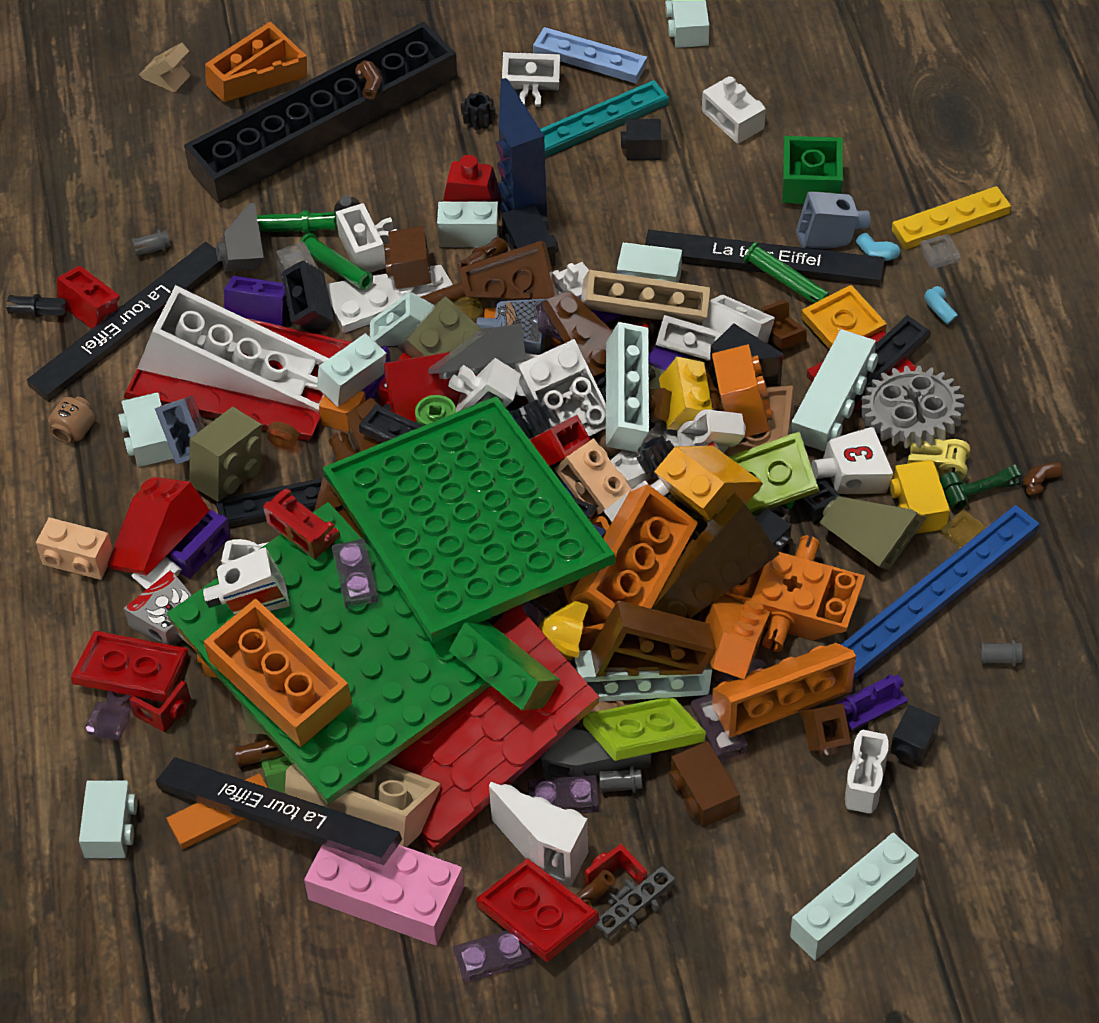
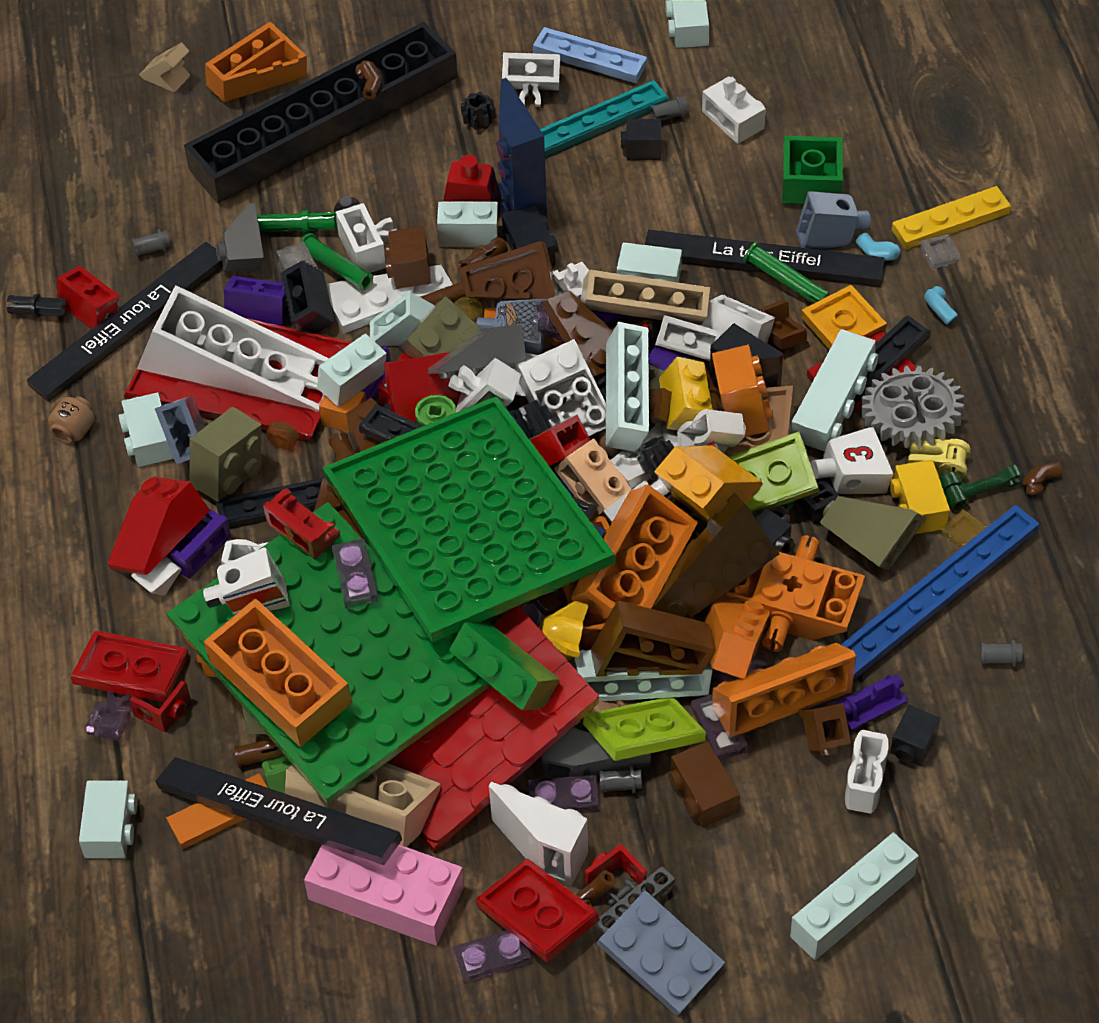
light nougat brick [36,517,113,580] -> none
light grey torso [124,570,191,646] -> none
none -> sand blue plate [597,890,725,1017]
none -> dark grey pin [651,96,689,121]

